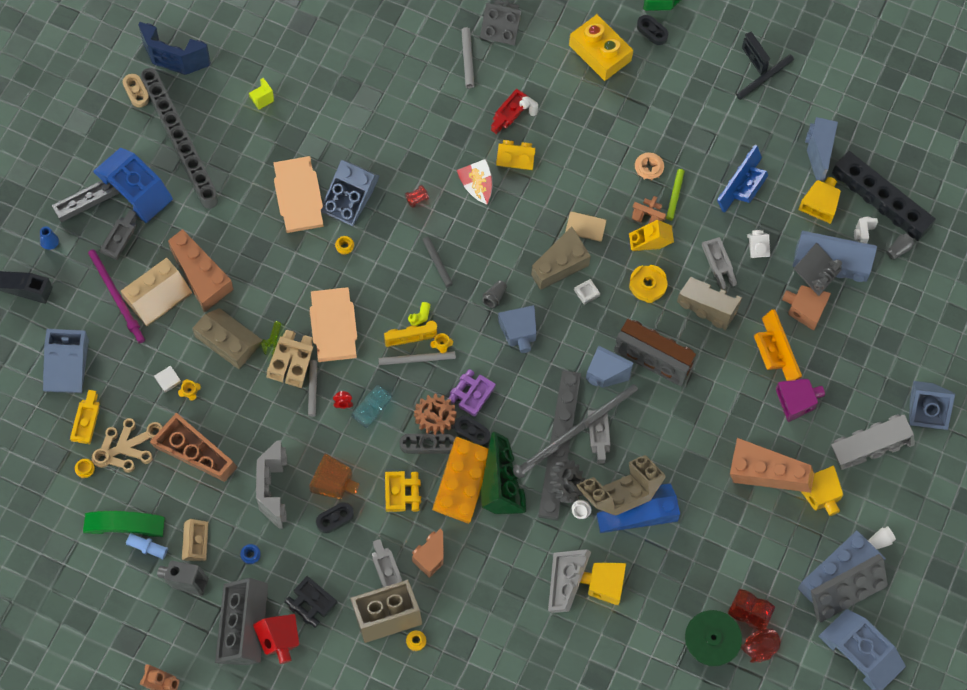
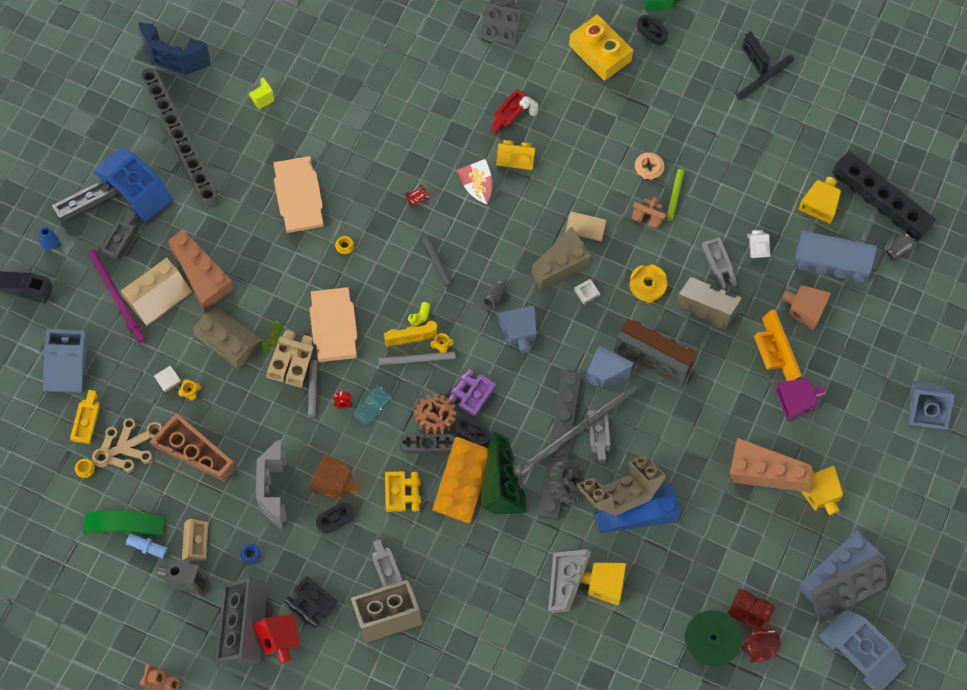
tan plate [123,74,149,108] -> none
sand blue slope [321,160,380,226] -> none
yellow plate [406,630,426,651] -> none
nougat slope [412,529,443,578] -> none
light grey piece [461,27,475,88] -> none
white plate [572,500,591,519] -> none
yellow slope [629,220,674,251] -> none
blue bracket [717,145,768,212] -> none
dark grey hinge [794,243,842,296] -> none
sand blue slope [805,117,838,182] -> none
light grey wedge [831,414,915,470] -> none
white bracket [854,217,878,244] -> none
white cone [868,526,896,549] -> none

